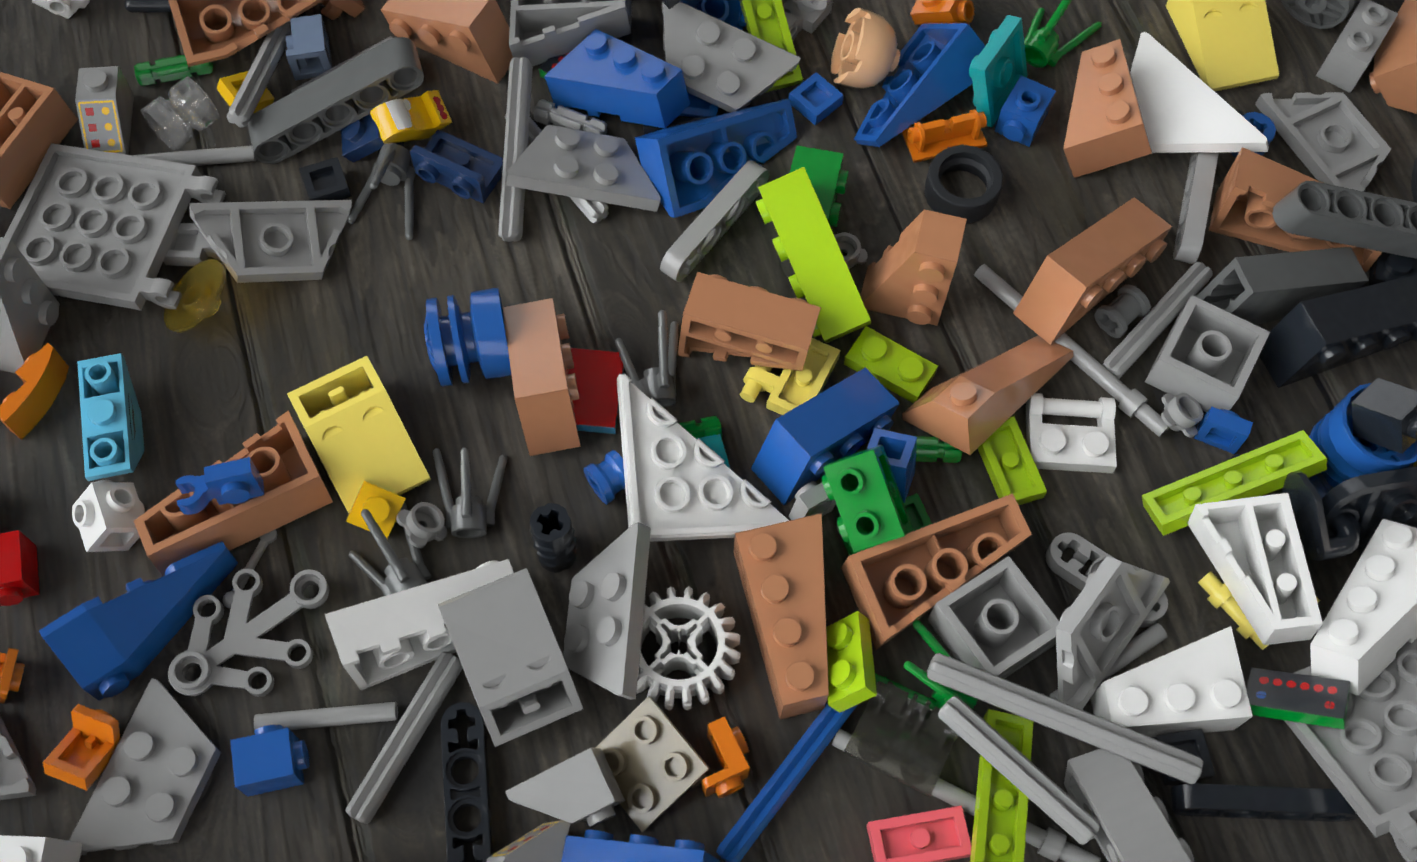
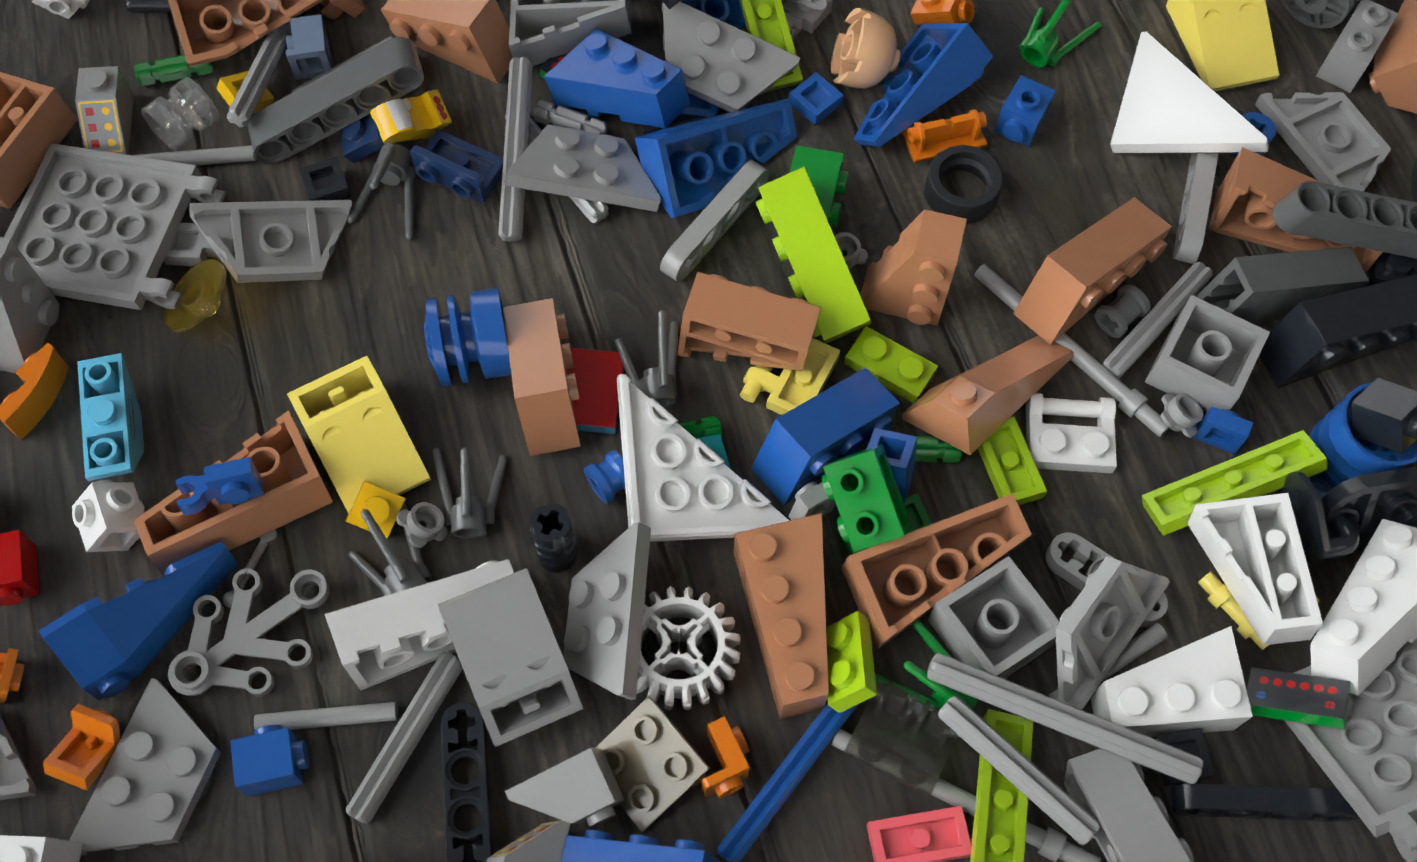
teal plate [969,15,1028,128] -> none
nougat wedge [1063,39,1152,178] -> none

